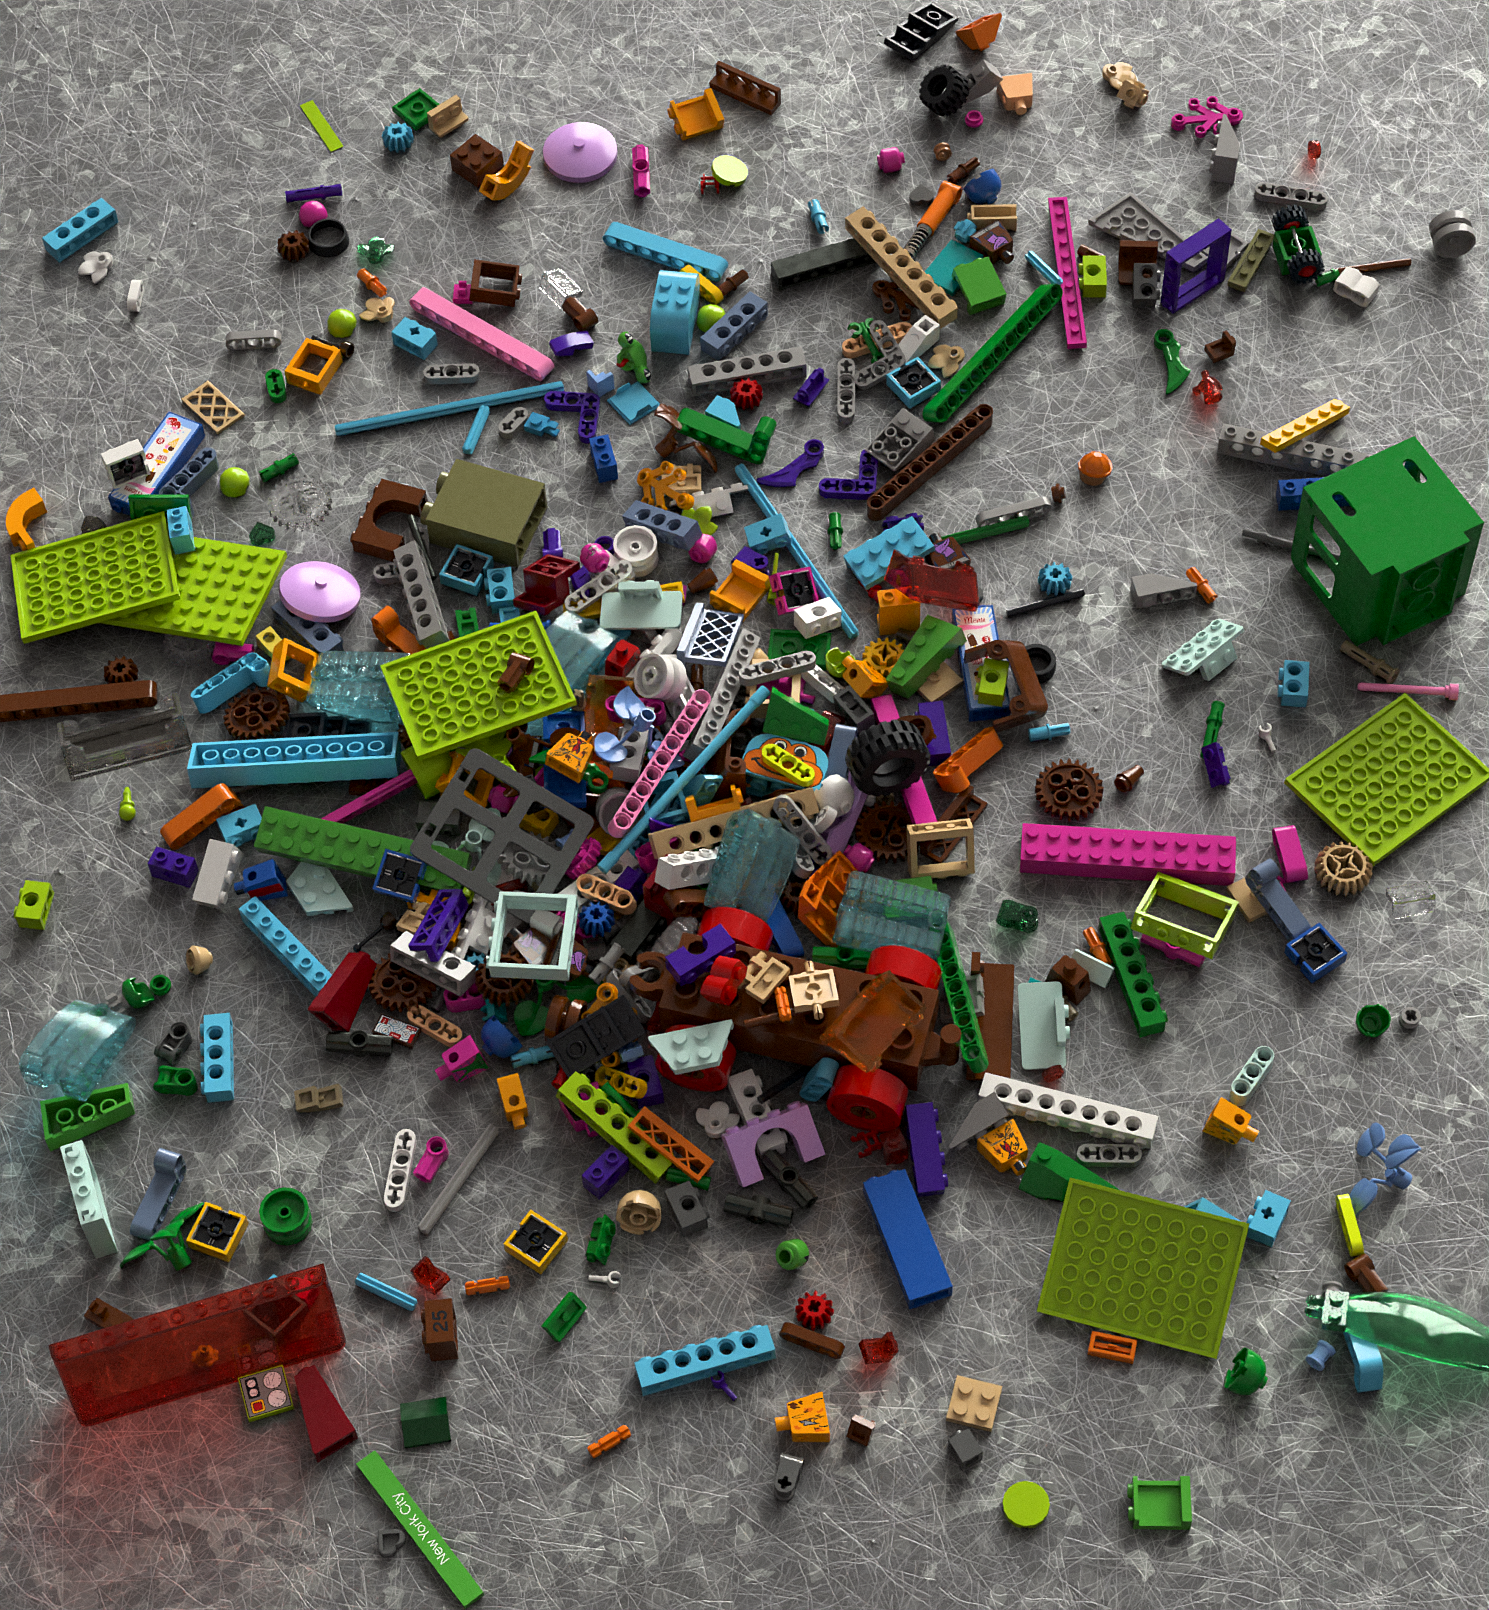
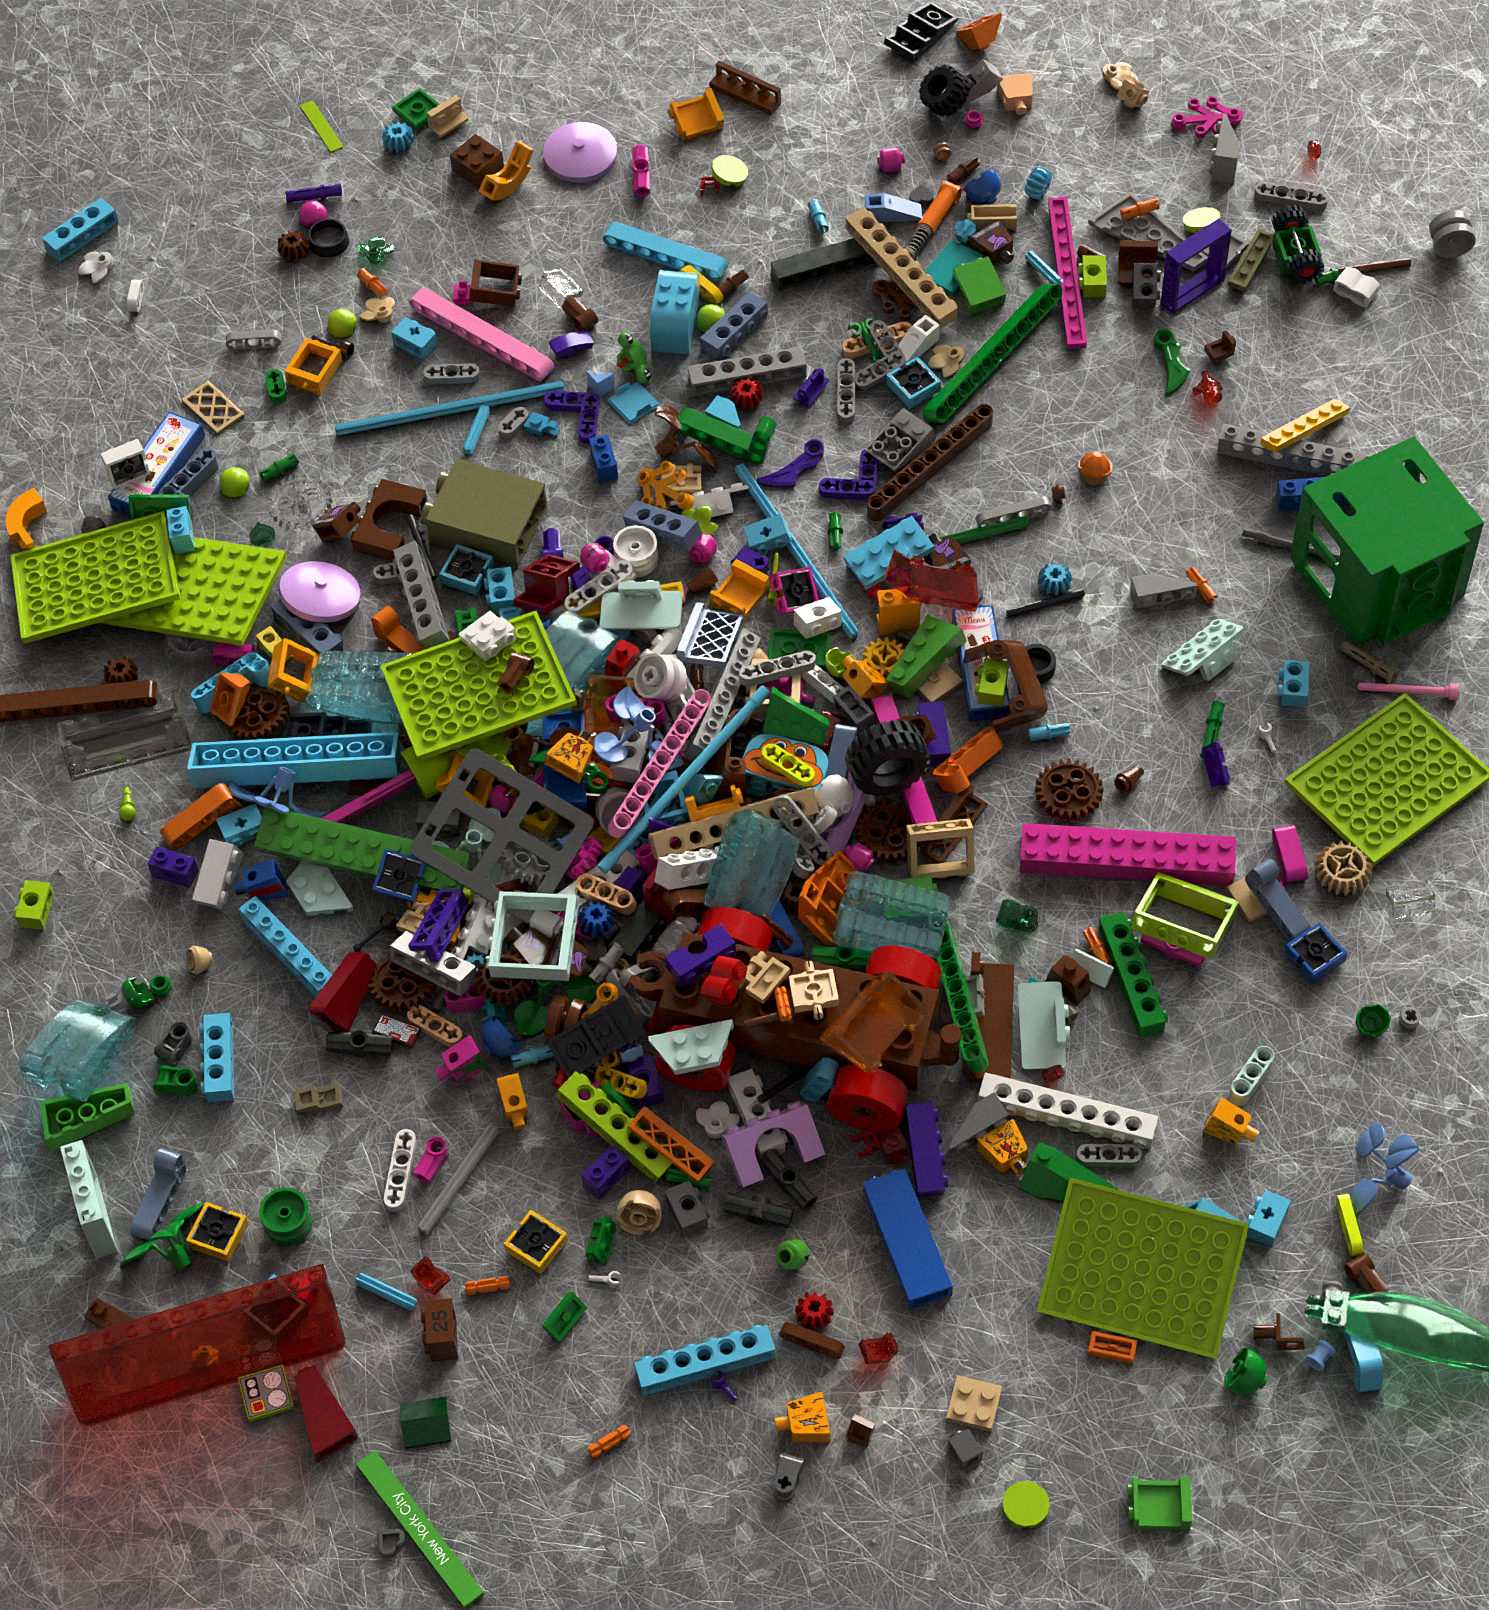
none -> orange slope [210,673,250,726]
none -> medium blue plant [229,767,326,819]
none -> reddish brown torso [312,502,361,541]
none -> white plate [458,611,517,662]
none -> reddish brown axle [759,914,794,948]
none -> medium blue slope [865,193,922,223]
none -> medium azure gear [1024,166,1053,200]
none -> orange pin [1120,198,1160,221]
none -> tile [1183,207,1221,233]
none -> reddish brown bracket [1253,1313,1305,1350]

